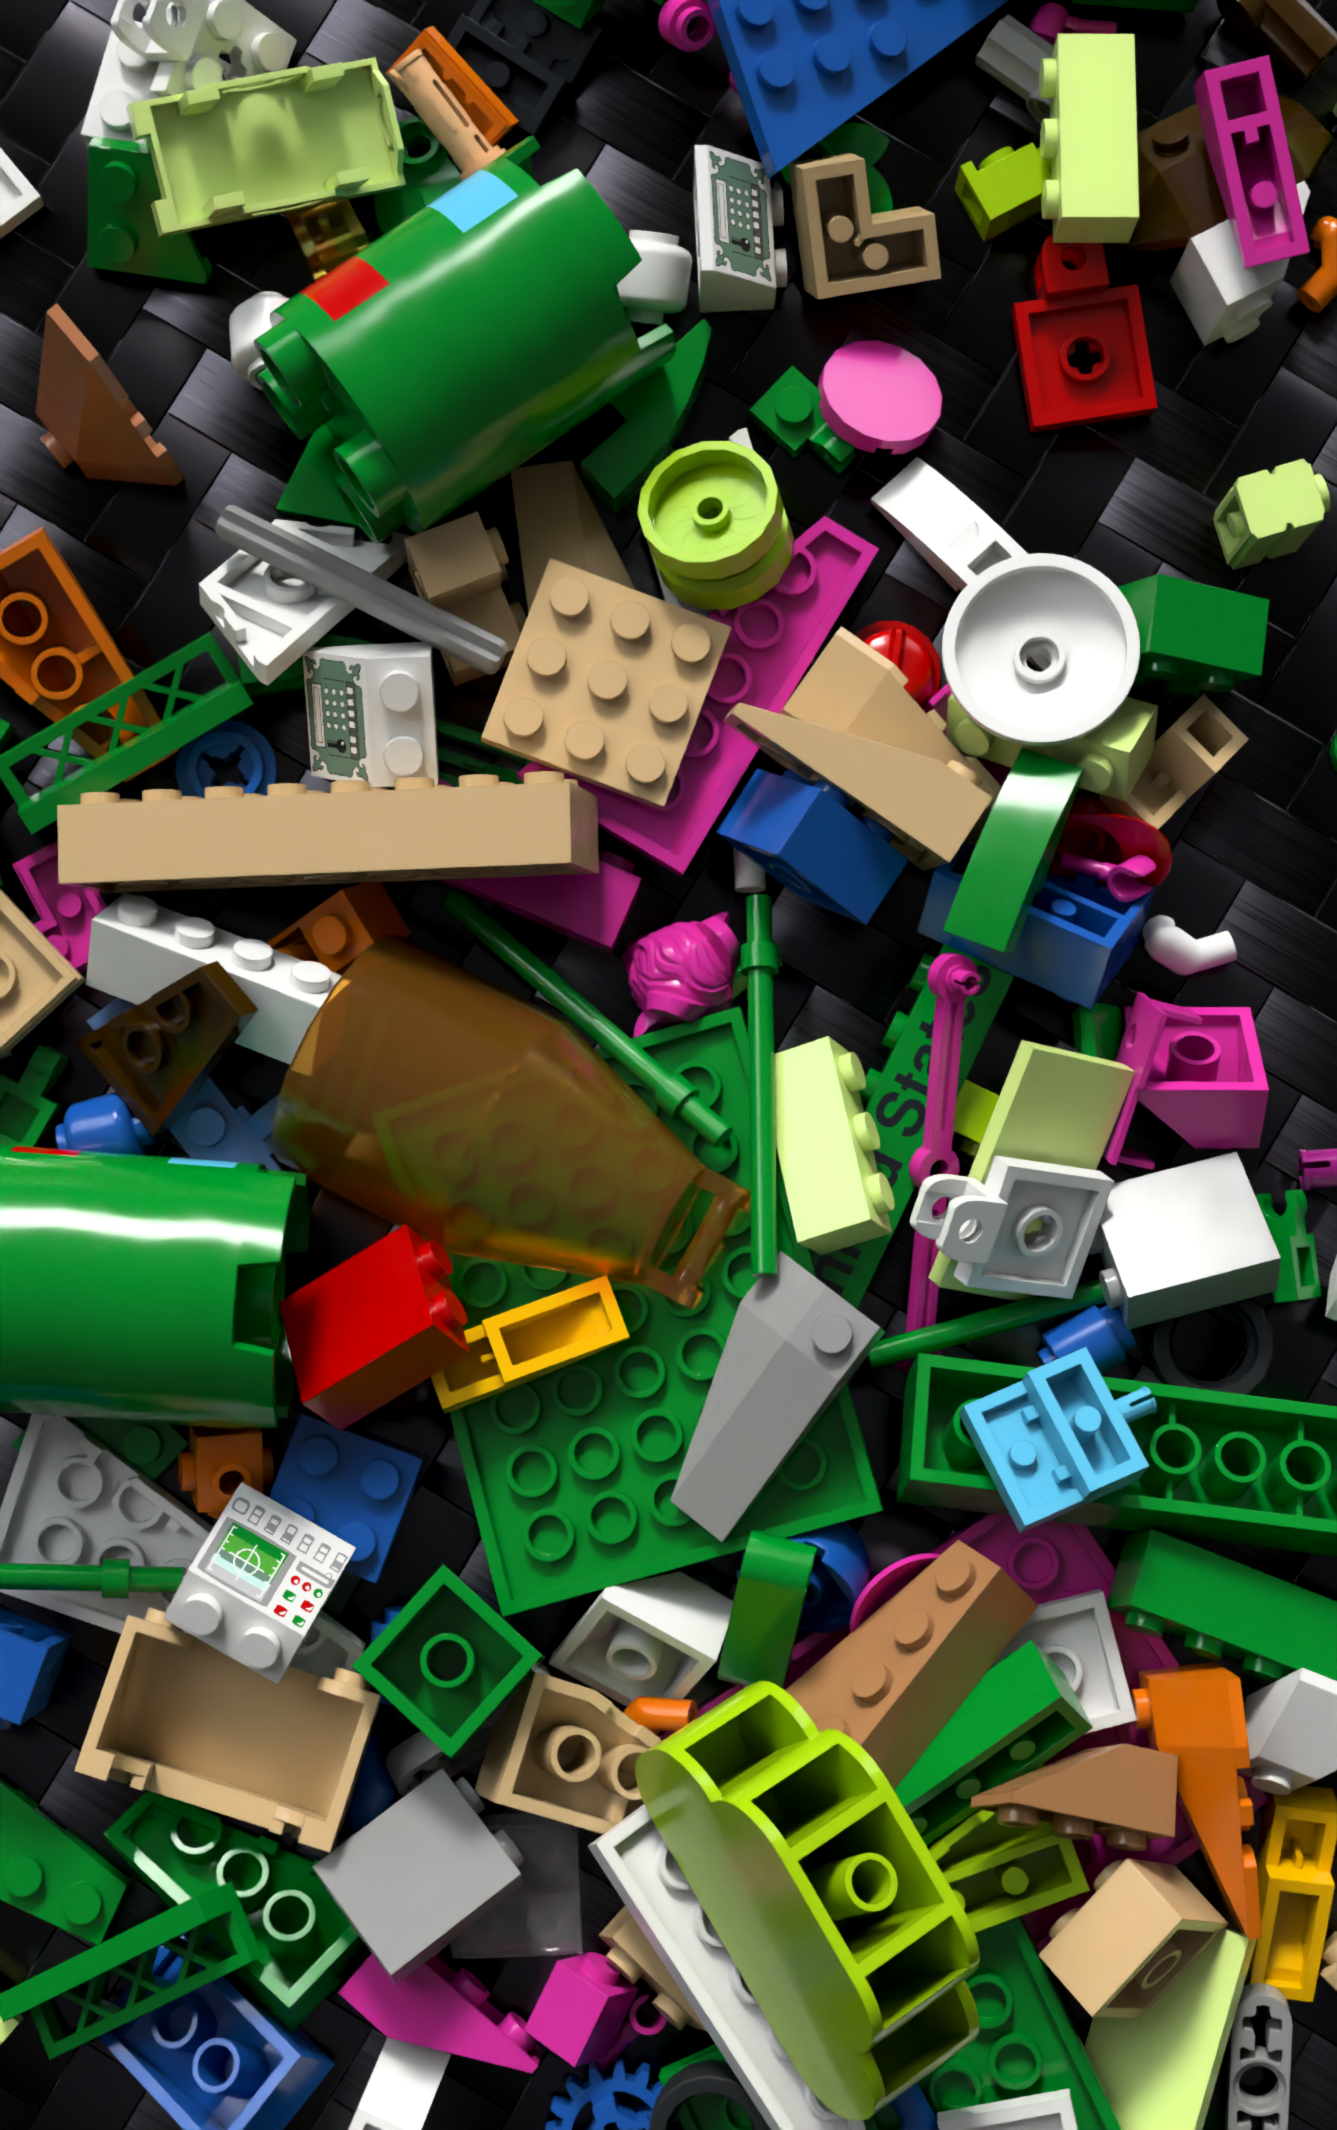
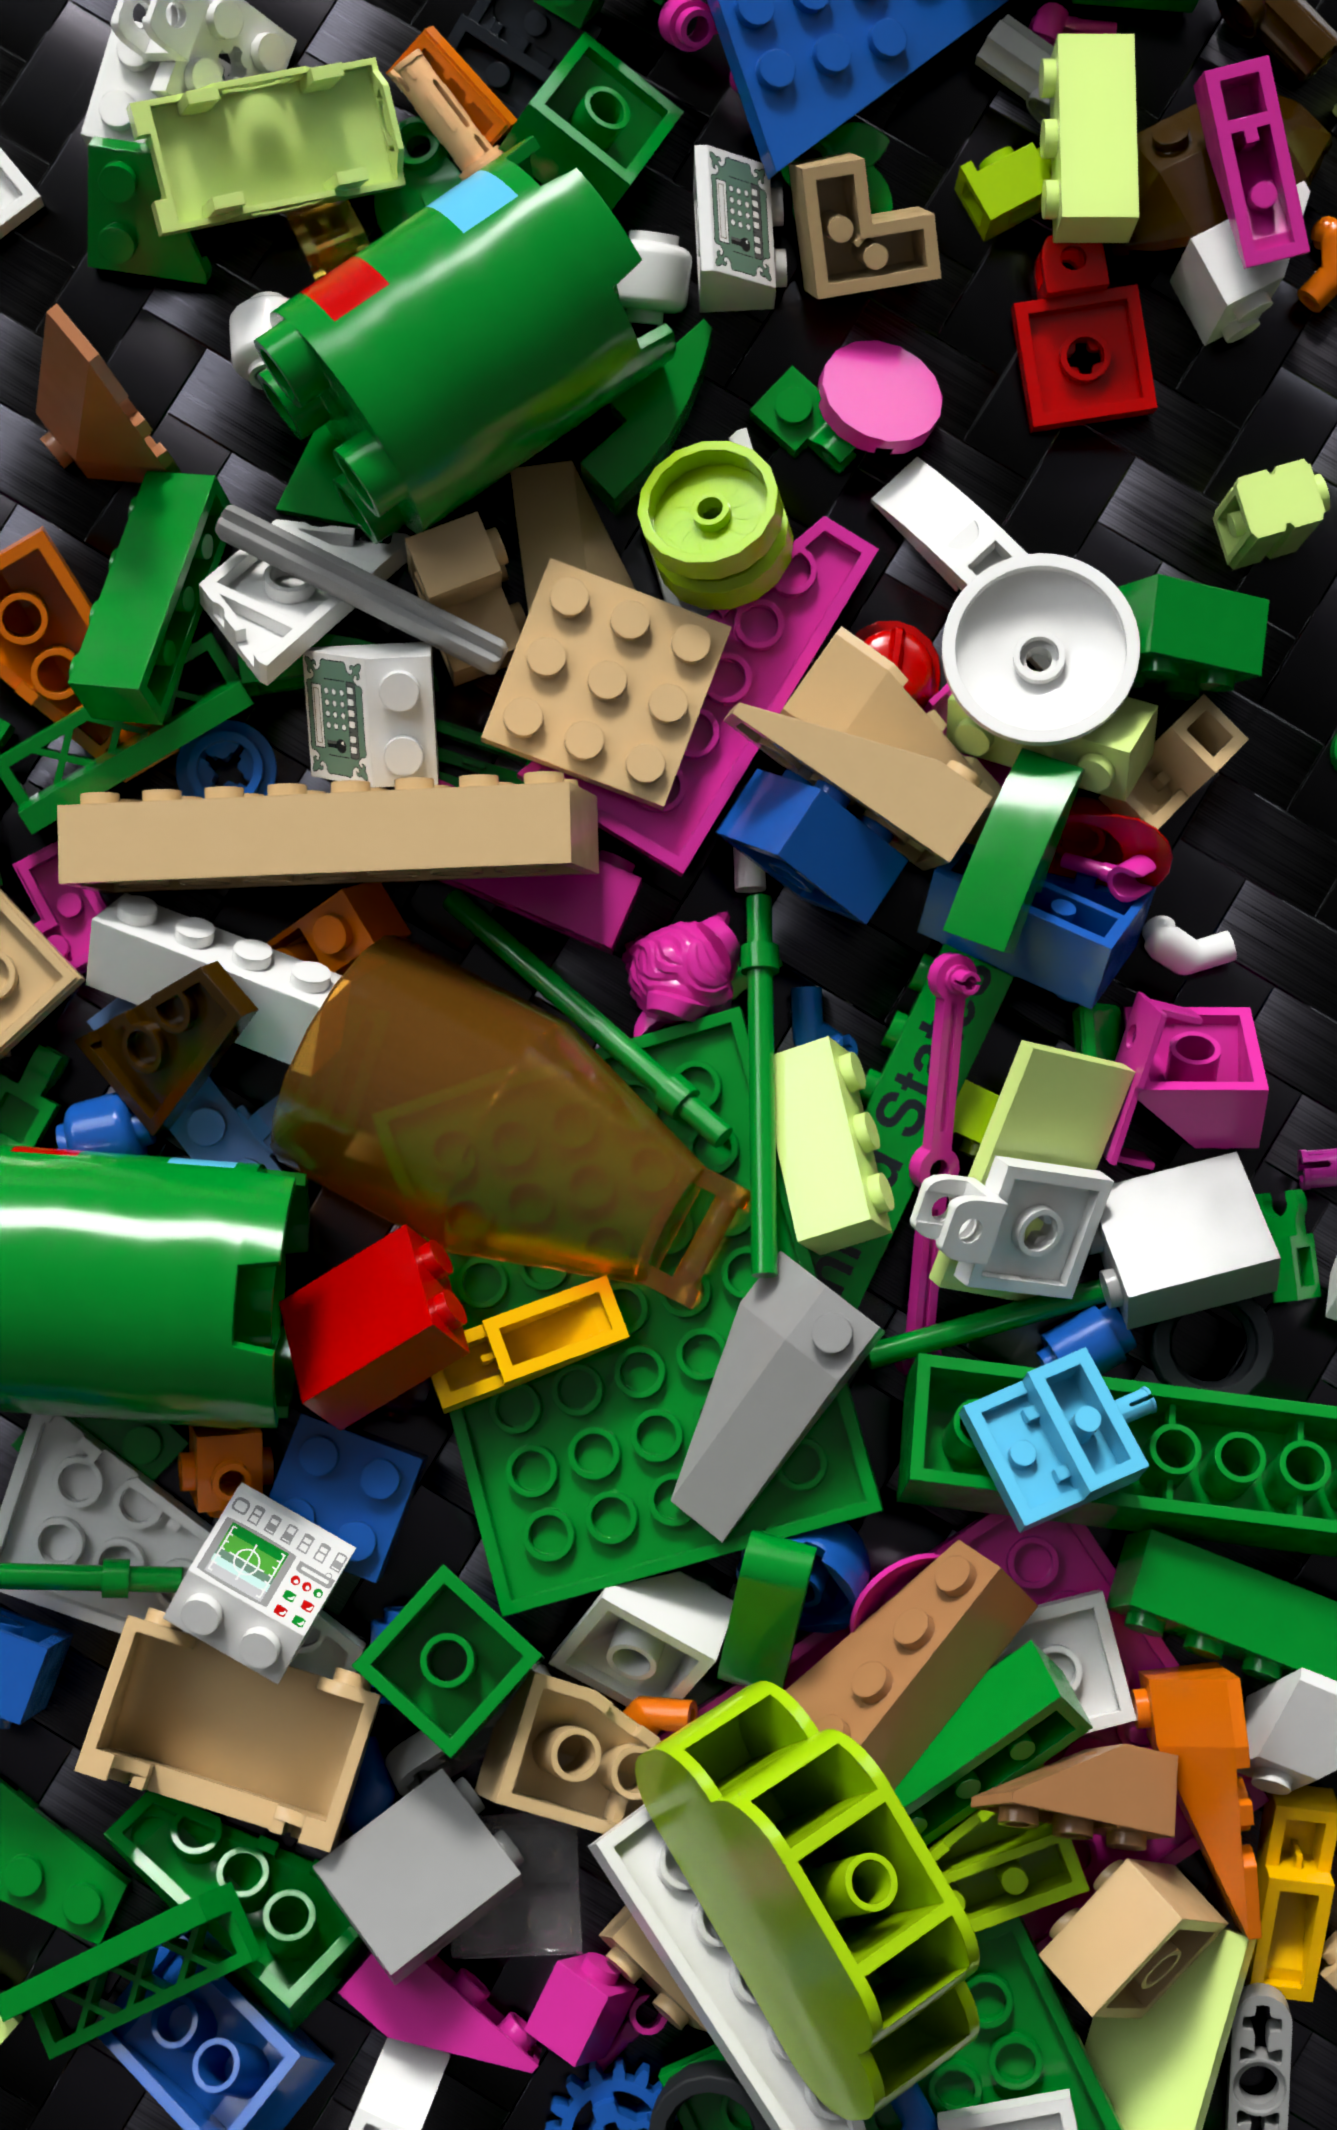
none -> green brick [68,471,232,725]
none -> green slope [498,31,684,211]
none -> blue arm [791,986,859,1057]

